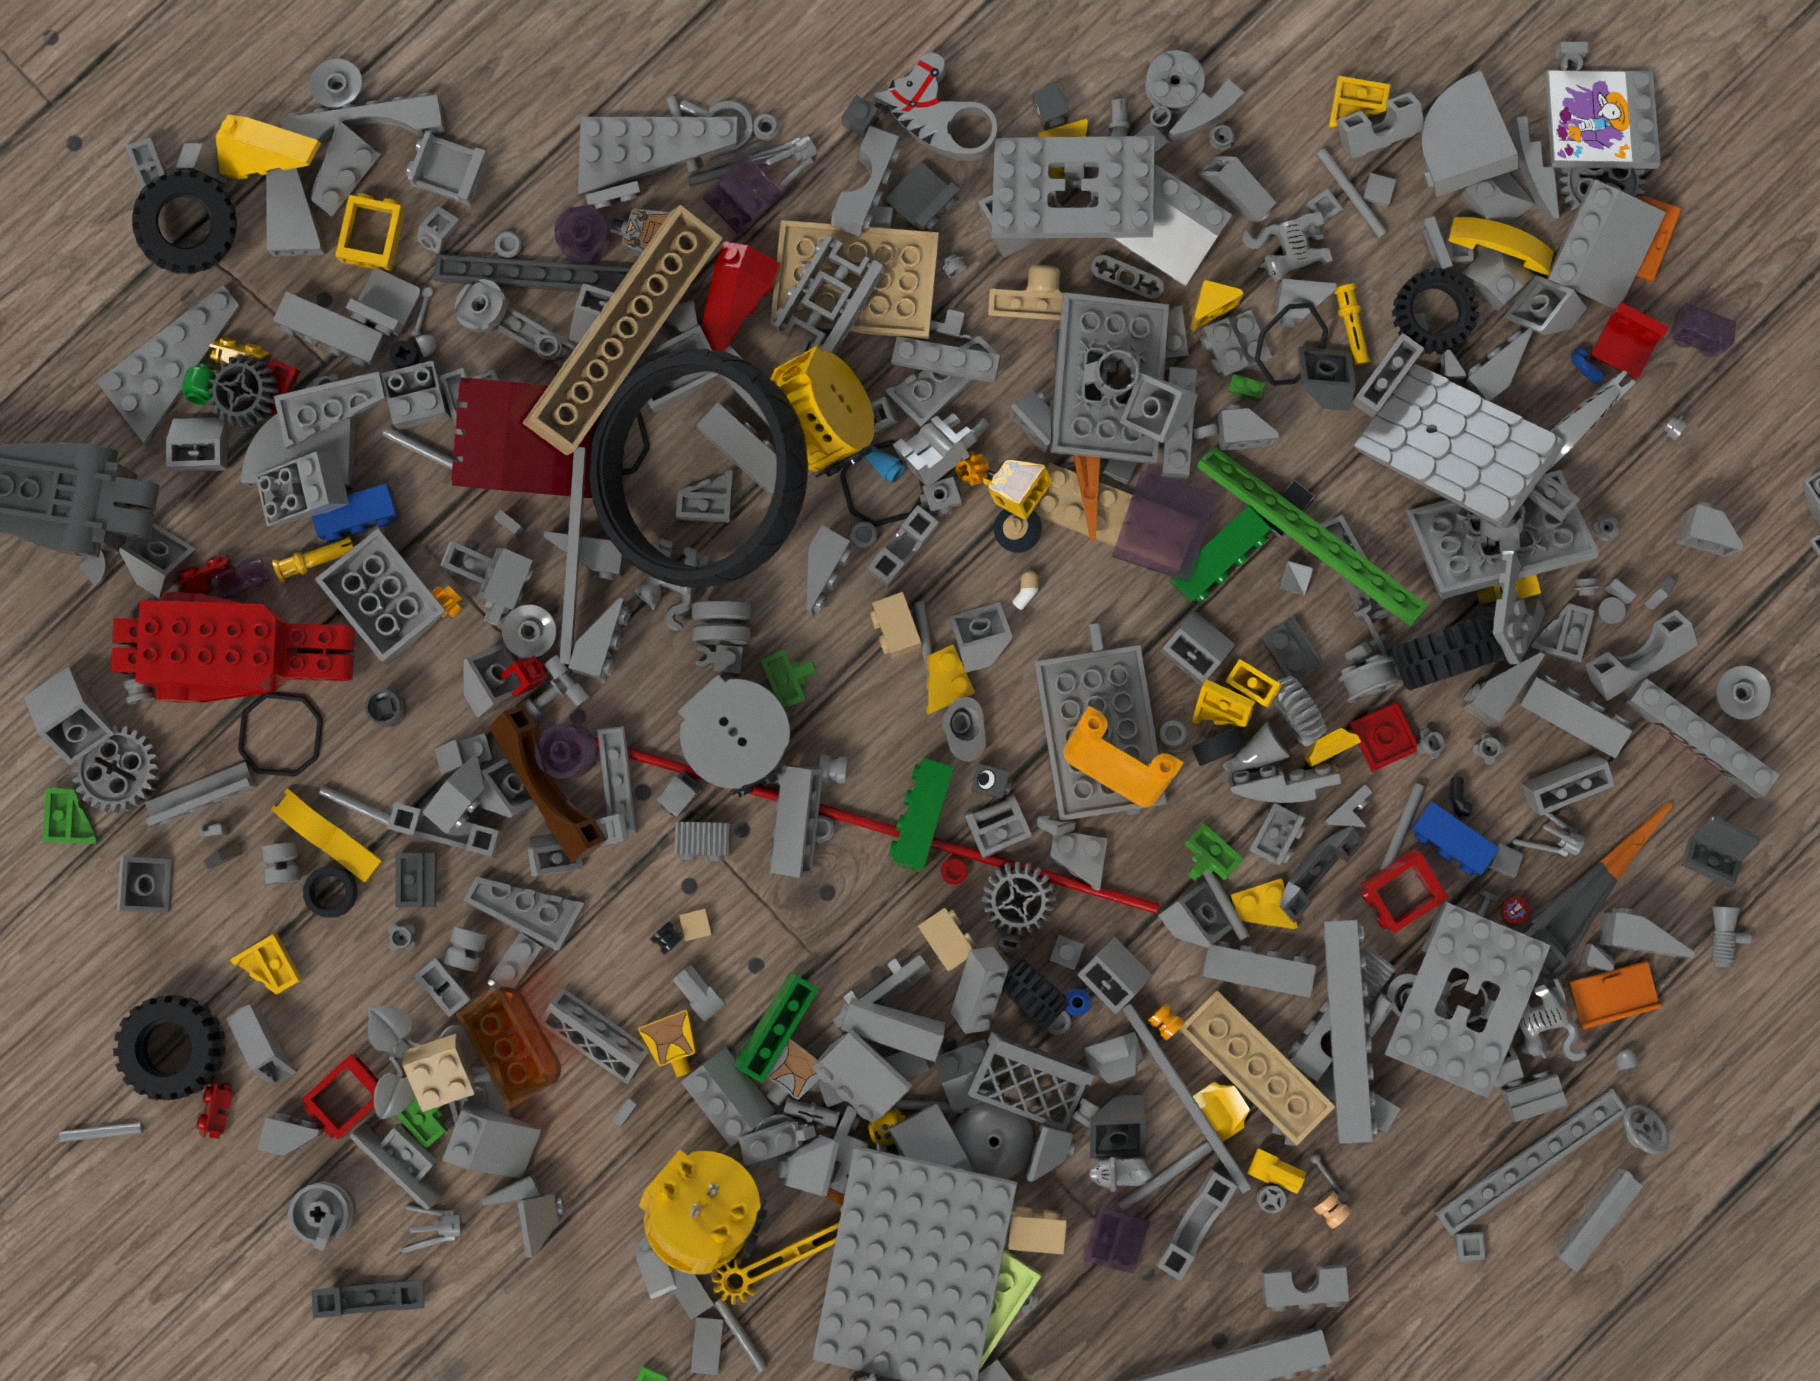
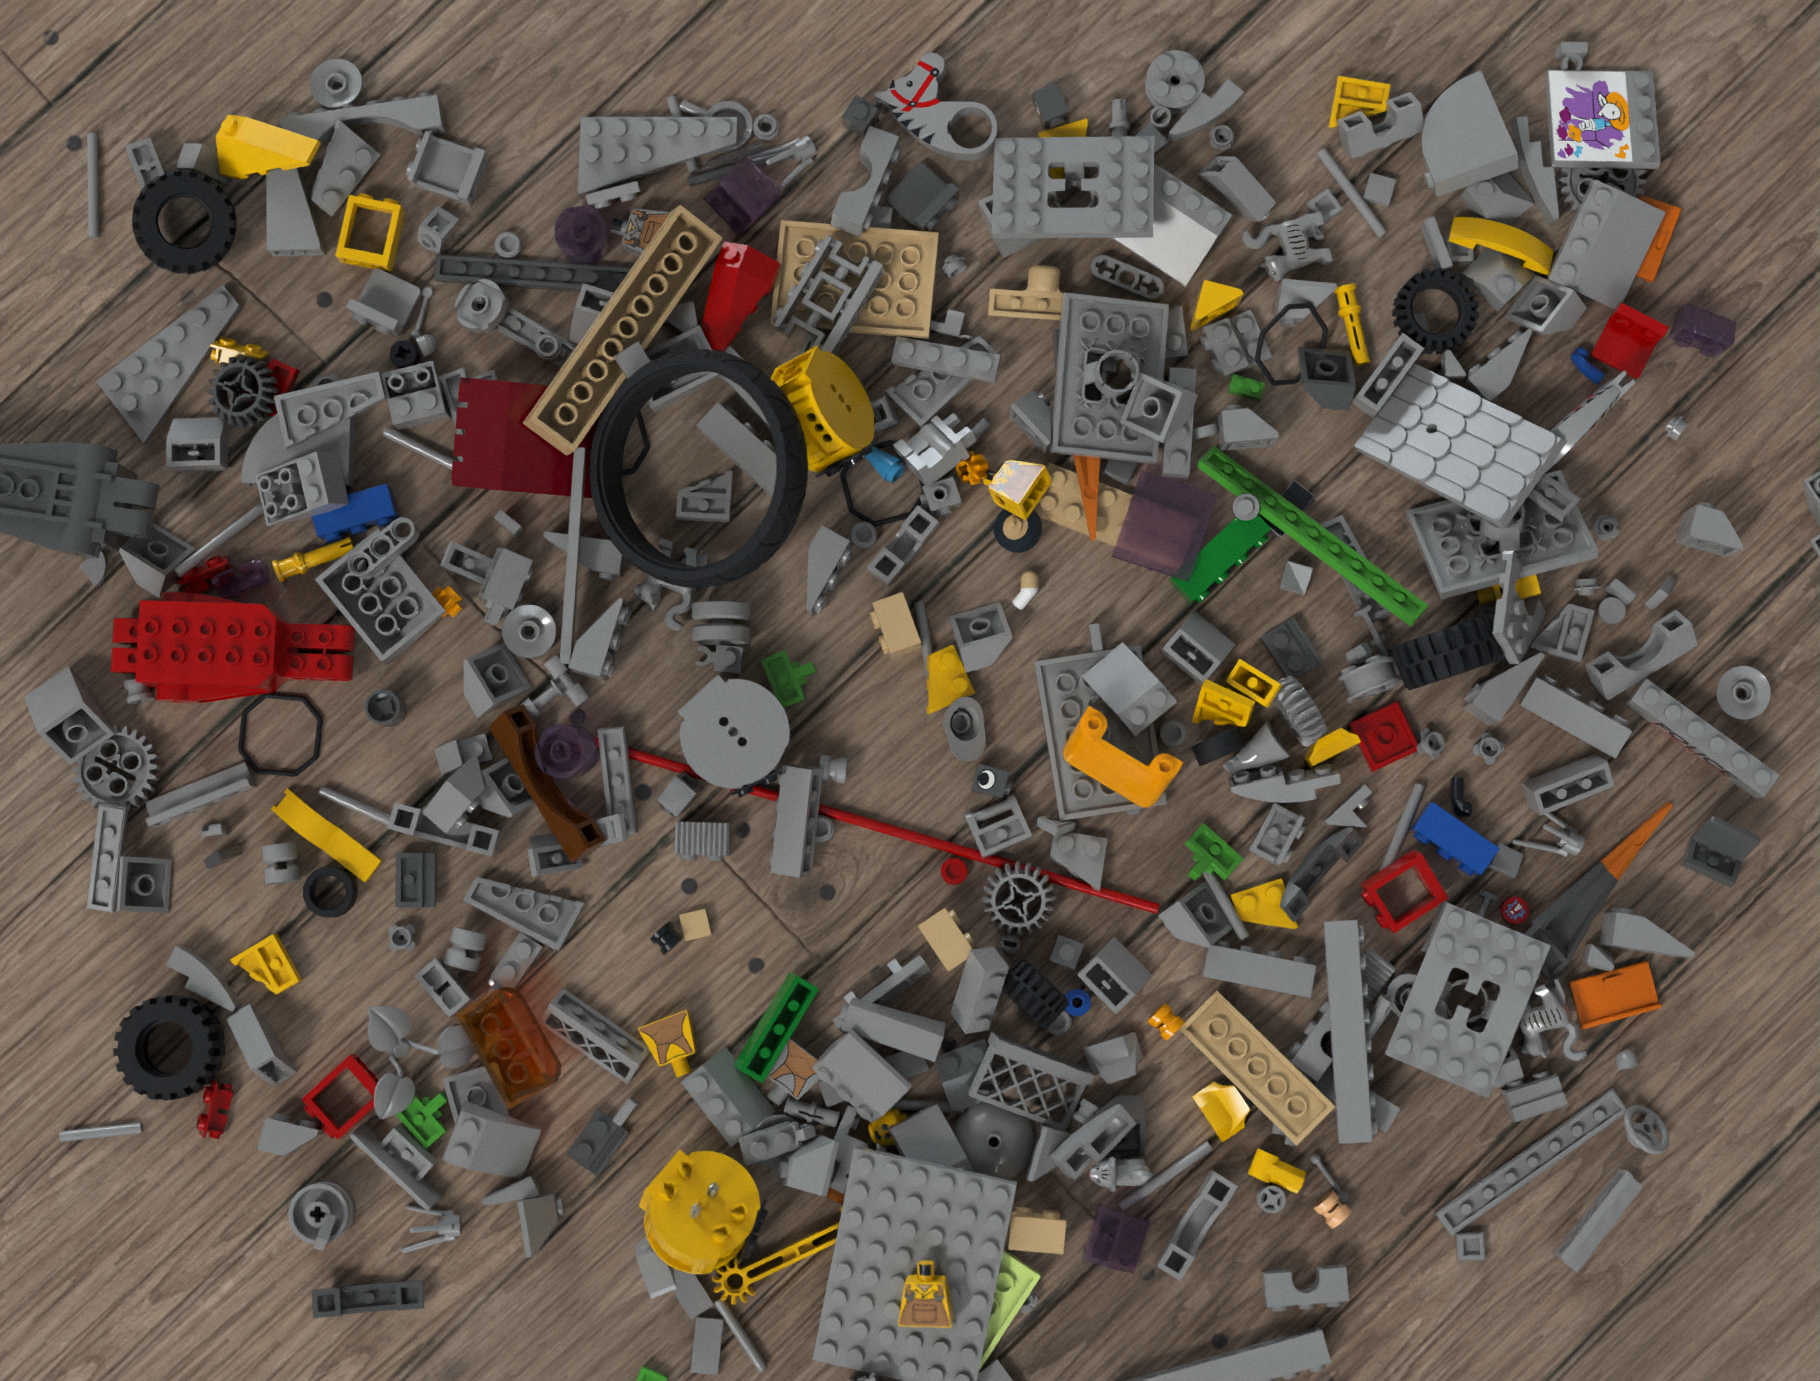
bright green wing [43,788,98,844] -> none
green head [181,364,216,405] -> none
light grey brick [273,292,388,368] -> none
tan brick [403,1033,475,1112] -> none
red window [500,655,548,697] -> none
light grey piece [673,965,726,1022] -> none
green brick [888,758,954,873] -> none
light grey tile [1121,1003,1251,1194] -> none
light grey piece [1712,906,1752,967] -> none
none -> light grey bar [87,133,99,239]
none -> light grey tile [87,802,128,913]
none -> light grey slope [166,946,242,1012]
none -> light grey bar [174,503,264,577]
none -> light grey beam [348,517,419,580]
none -> dark grey plate [566,1109,630,1177]
none -> light grey tile [614,342,650,378]
none -> torso [898,1260,954,1328]
none -> light grey slope [1049,1104,1136,1180]
none -> light grey slope [1081,642,1177,738]
none -> light grey plate [1233,494,1260,521]

